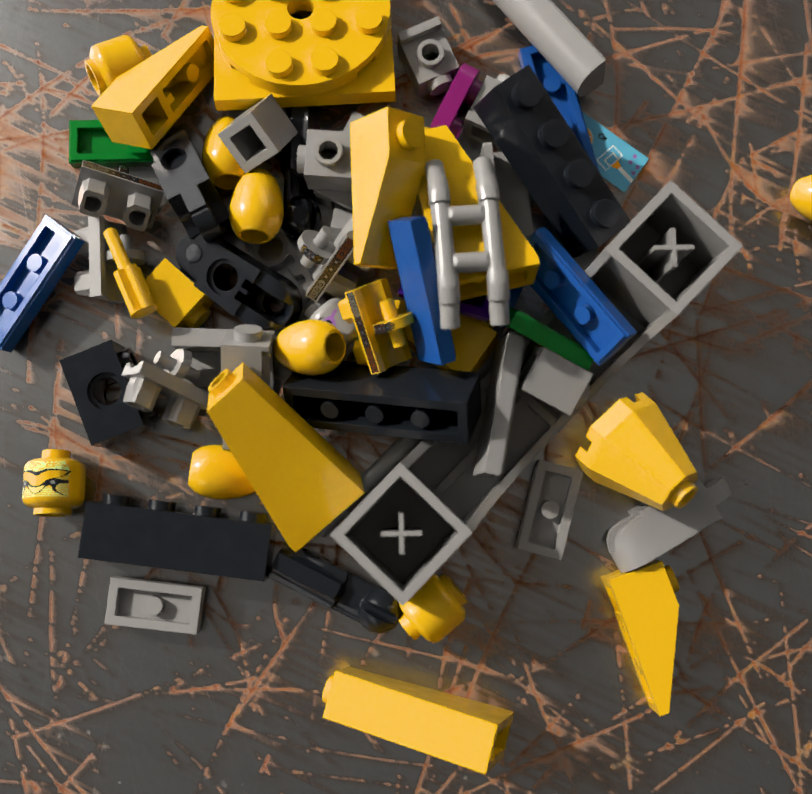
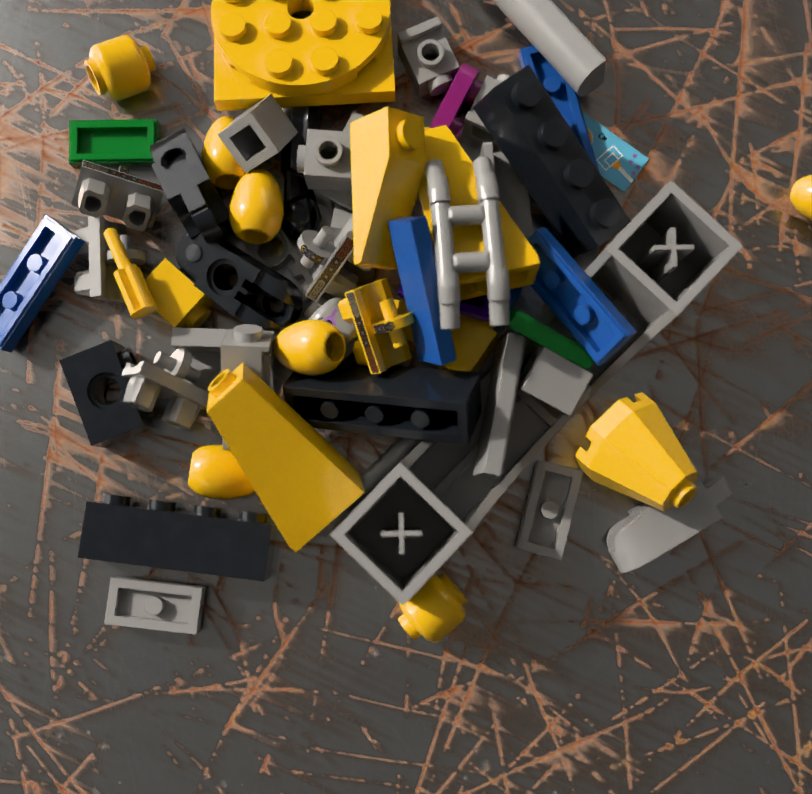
yellow head [22,449,86,517] -> none
yellow slope [91,26,214,149] -> none
black piece [268,541,403,634] -> none
yellow slope [322,666,515,774] -> none
yellow slope [600,559,679,716] -> none

